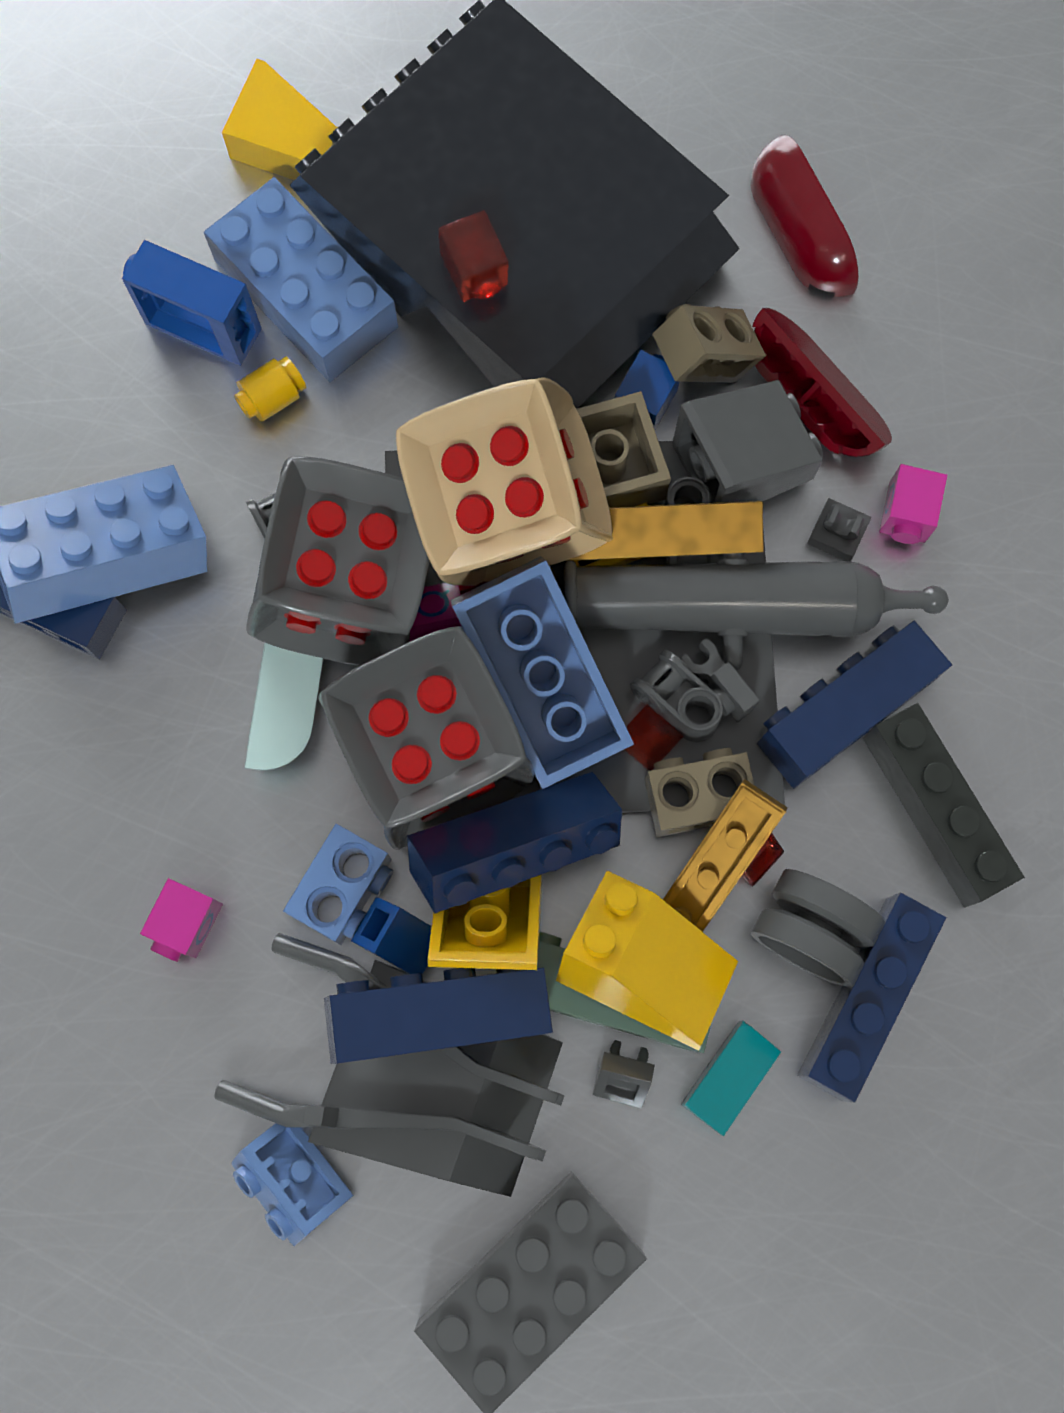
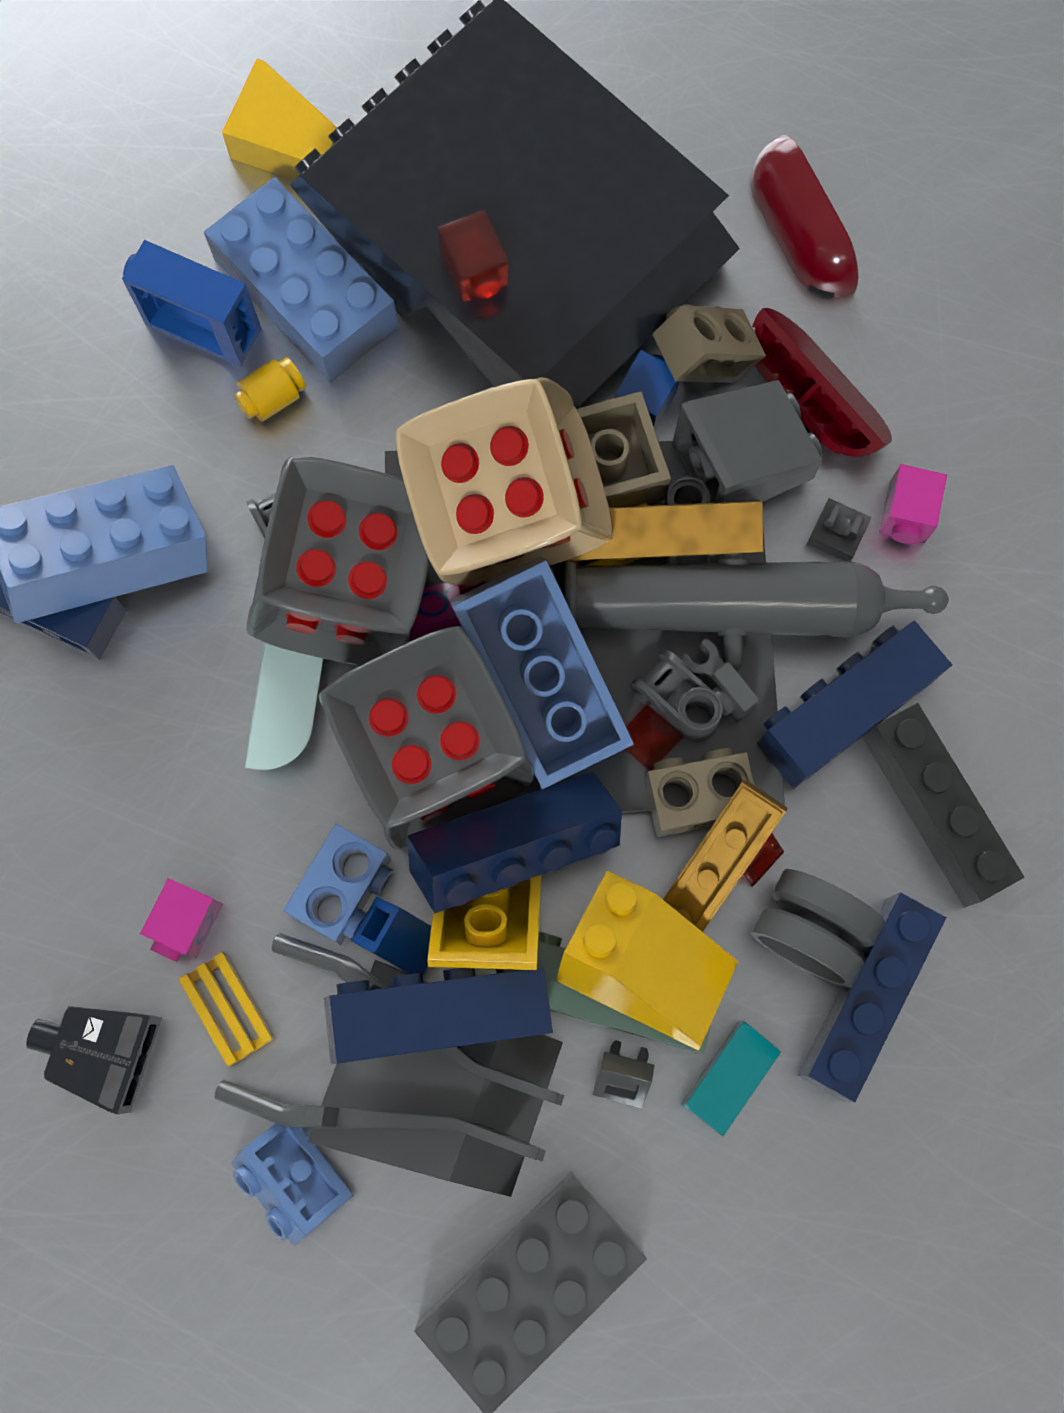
none -> black torso [26,1006,162,1114]
none -> yellow tile [178,952,275,1067]

